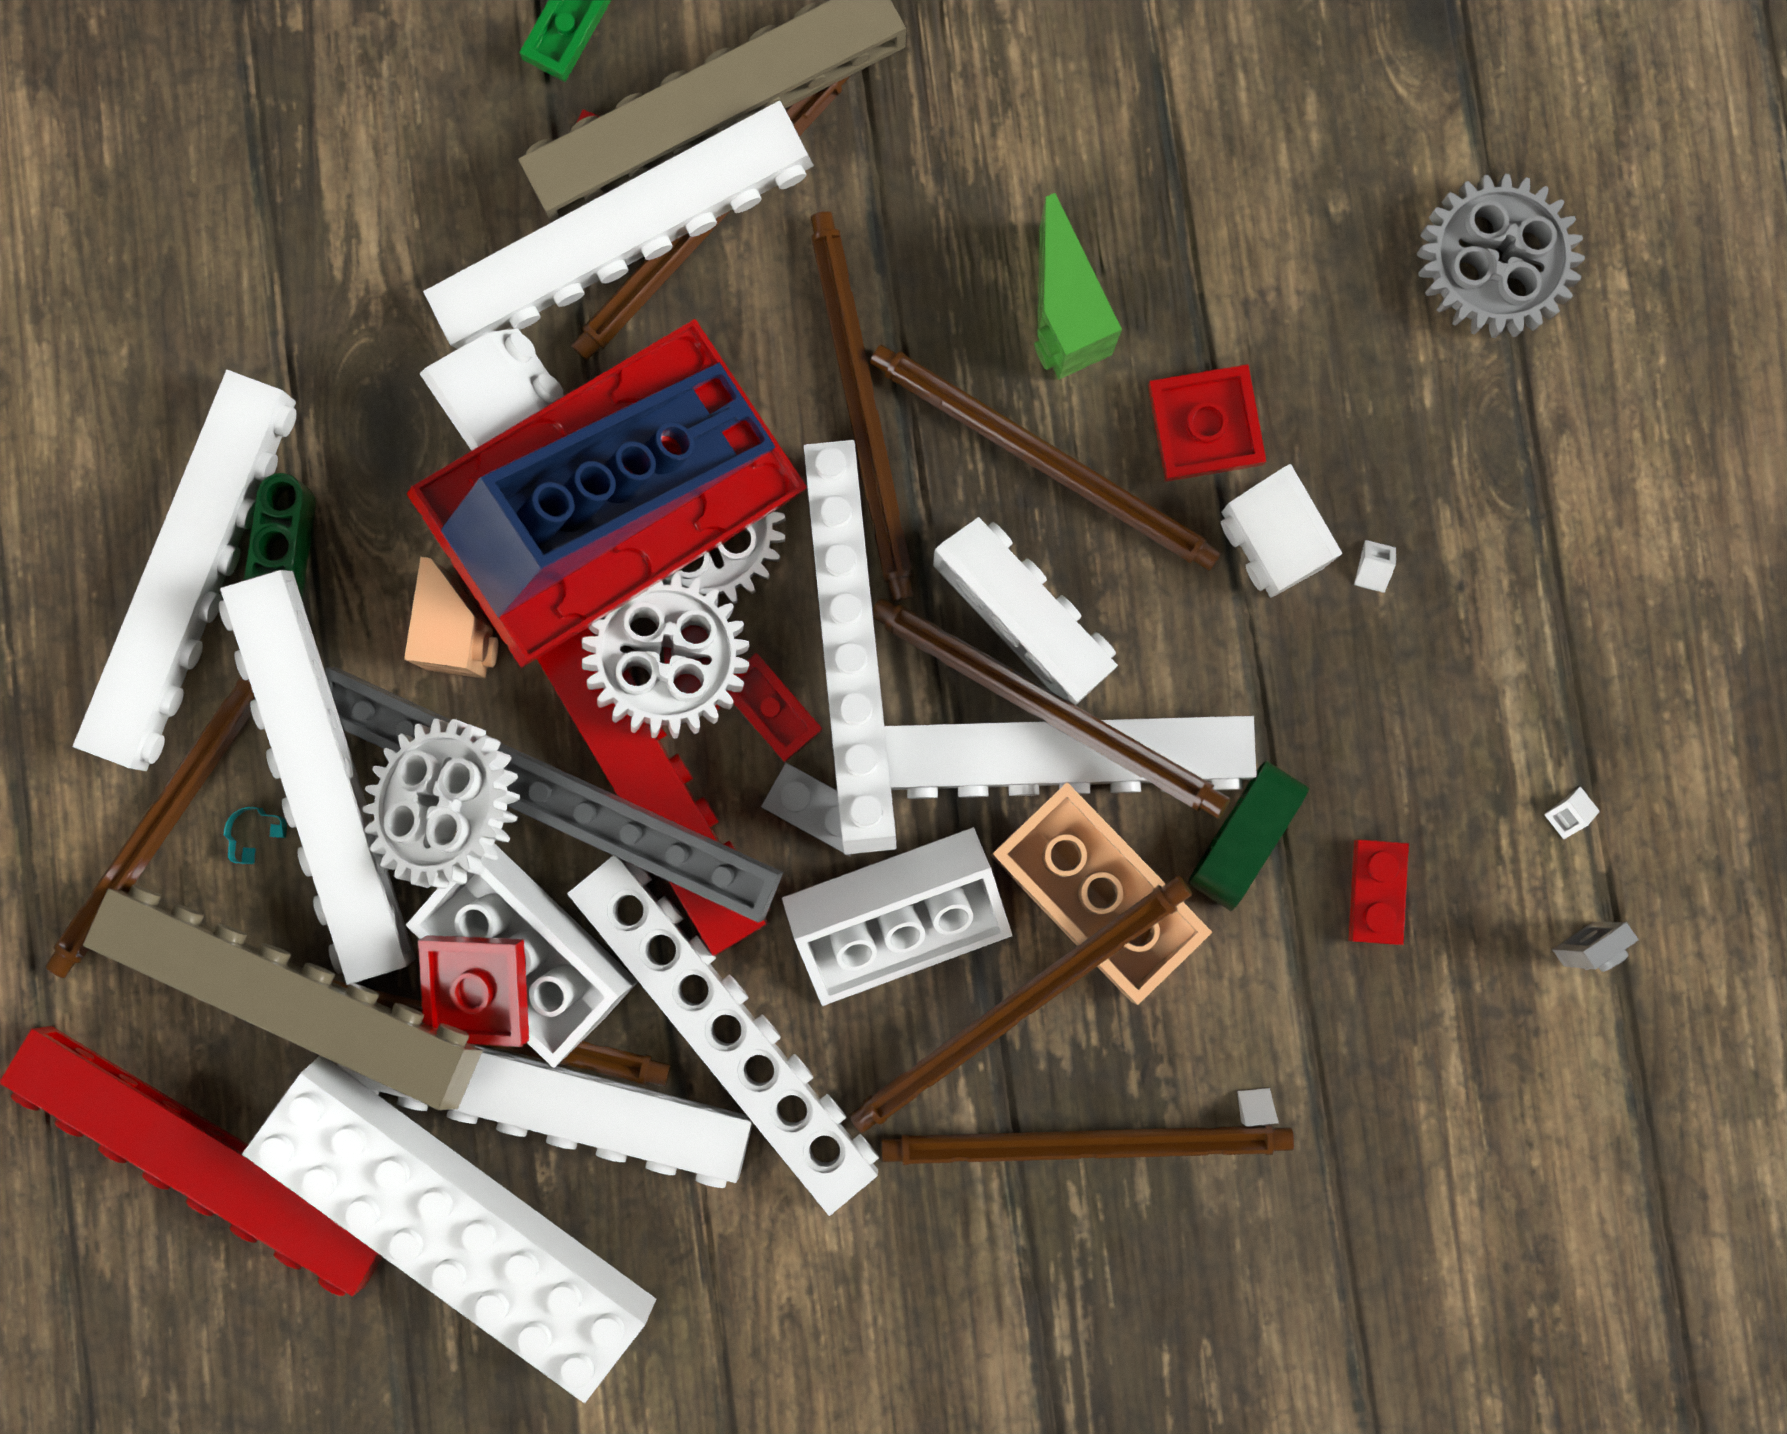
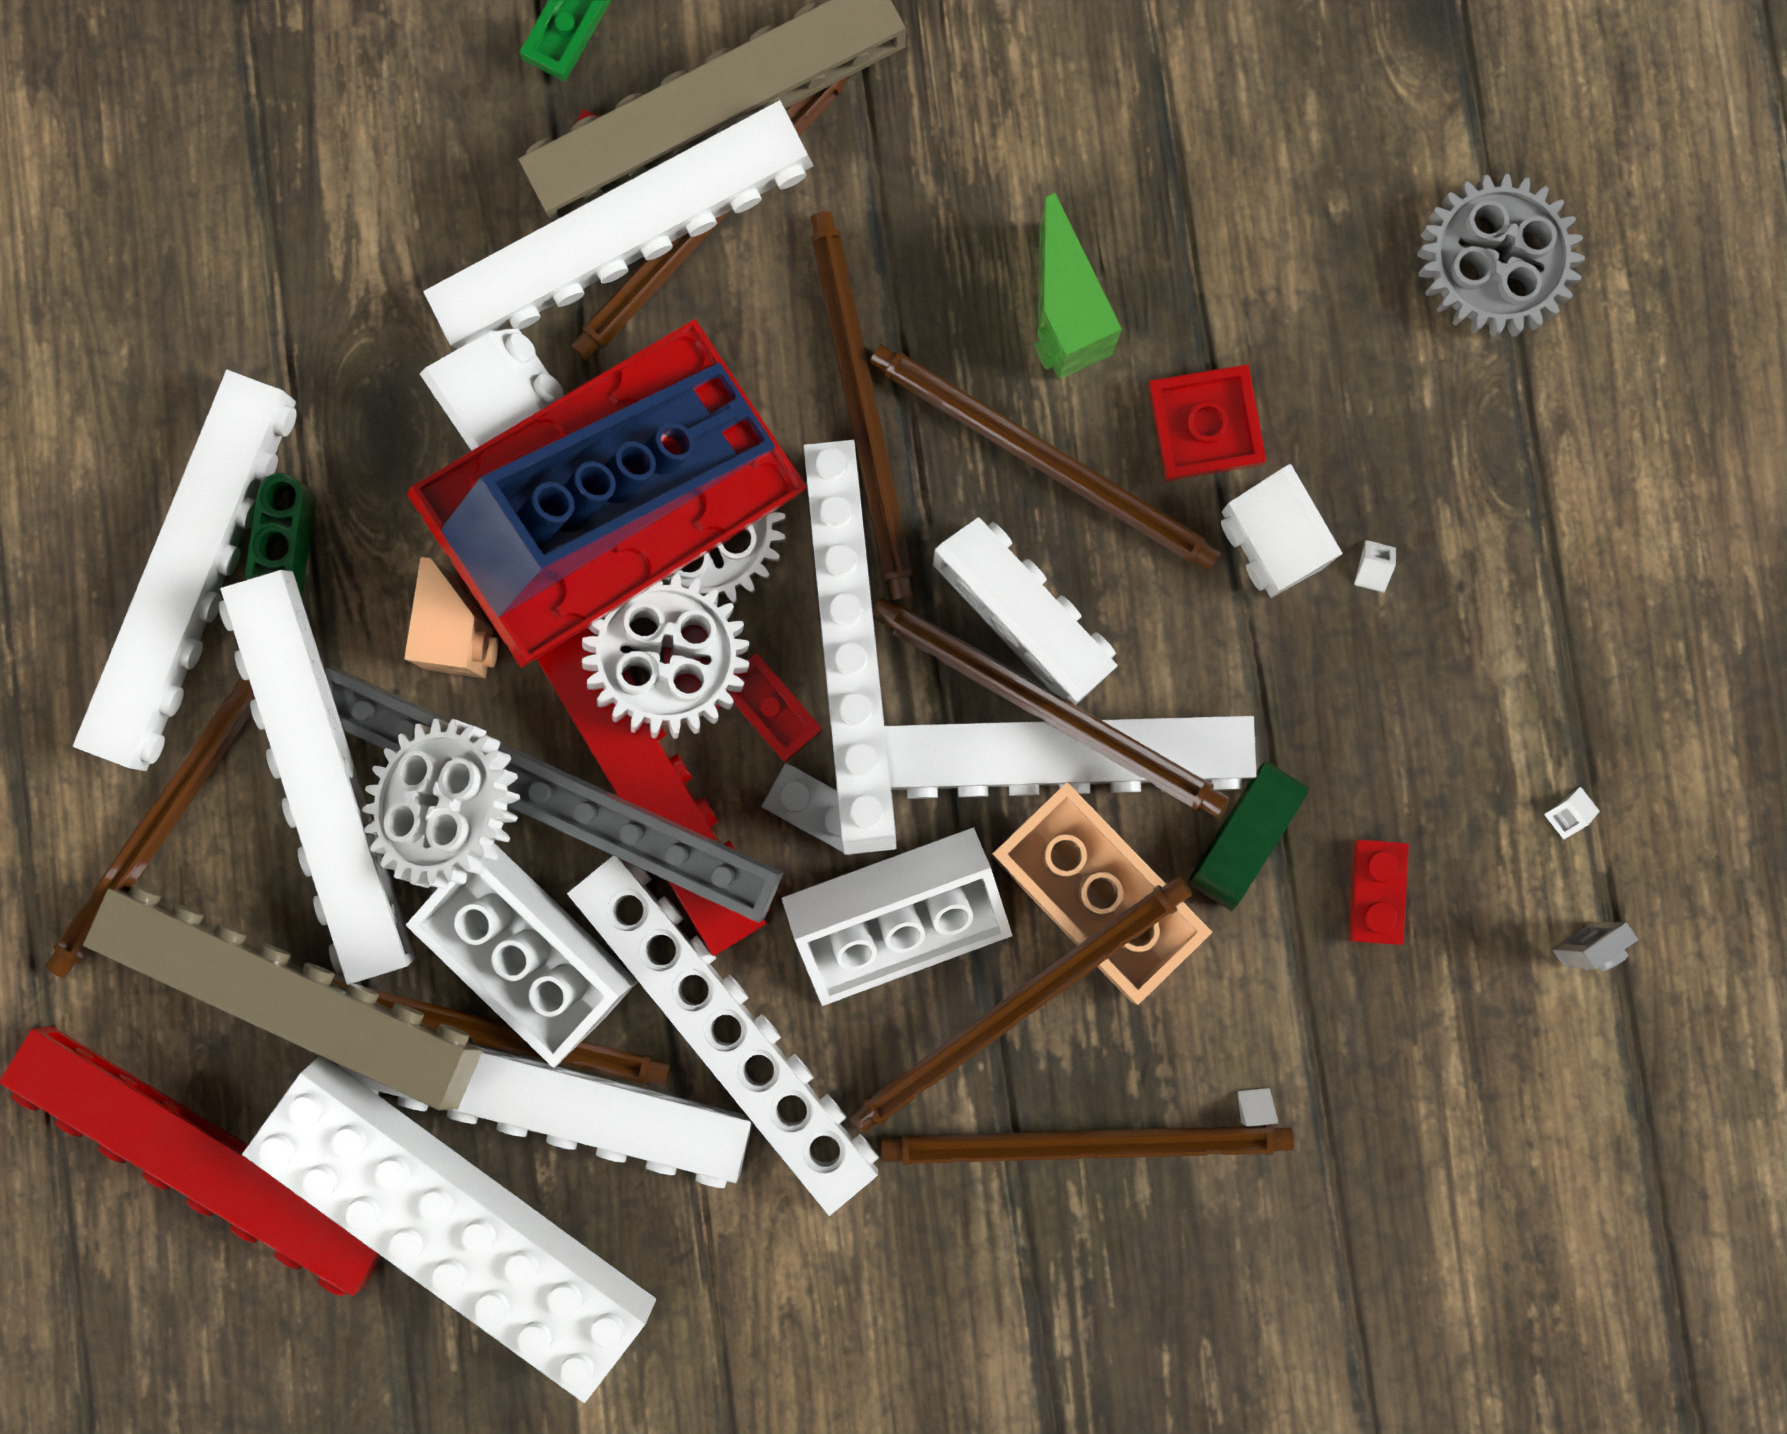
teal piece [223,807,287,865] -> none
red plate [418,935,530,1047] -> none

